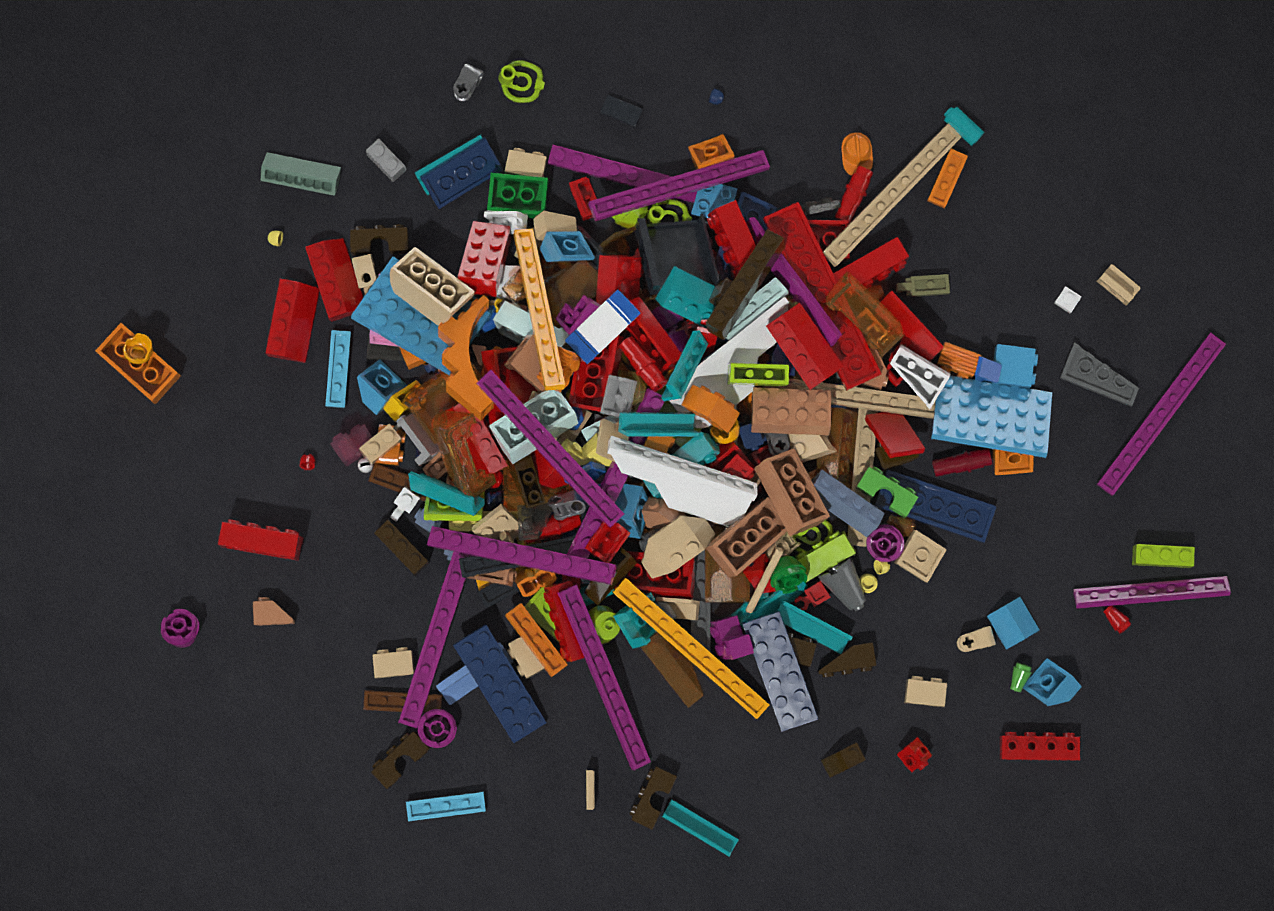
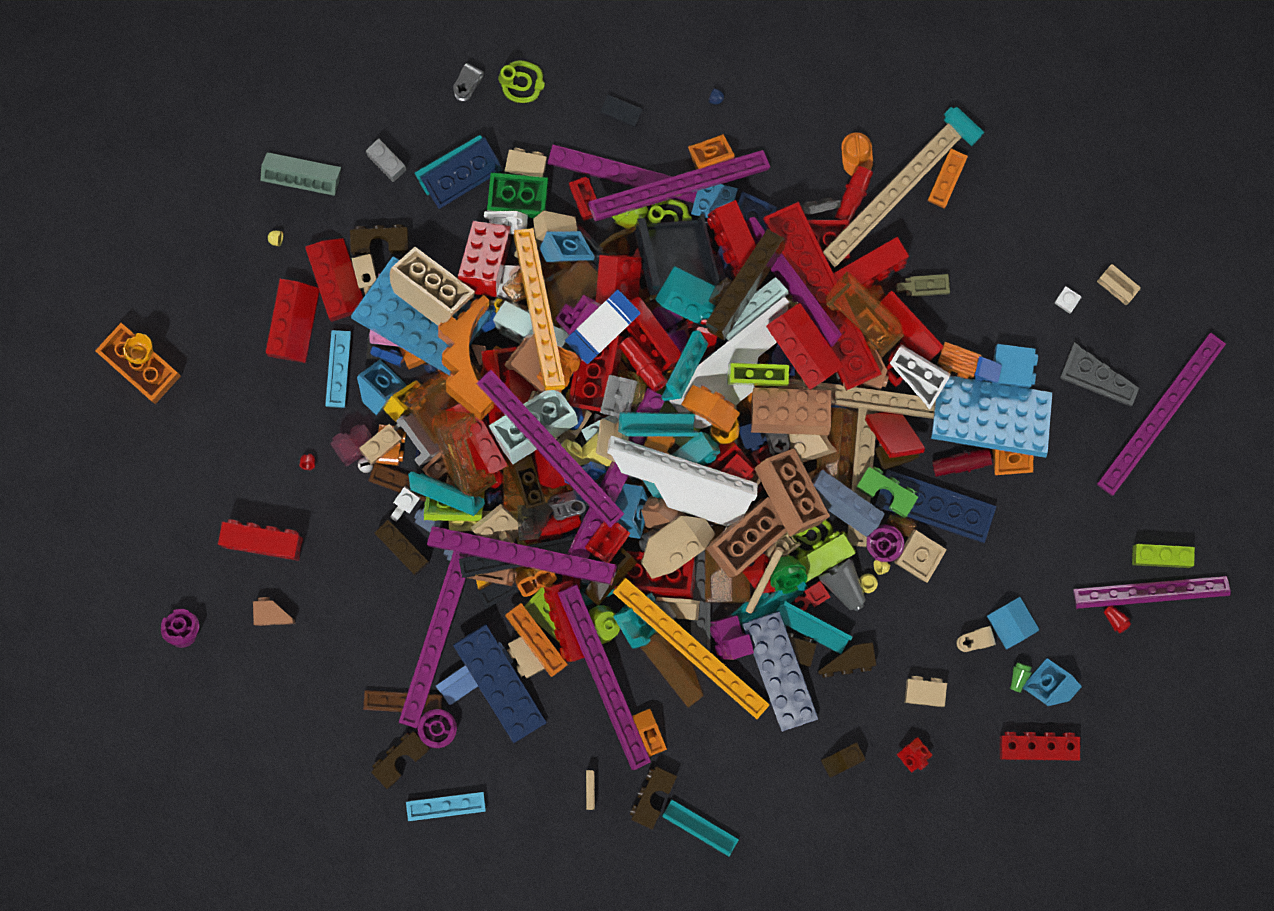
tan brick [373,647,415,679] -> none
none -> blue plate [370,346,404,367]
none -> orange slope [632,709,667,757]

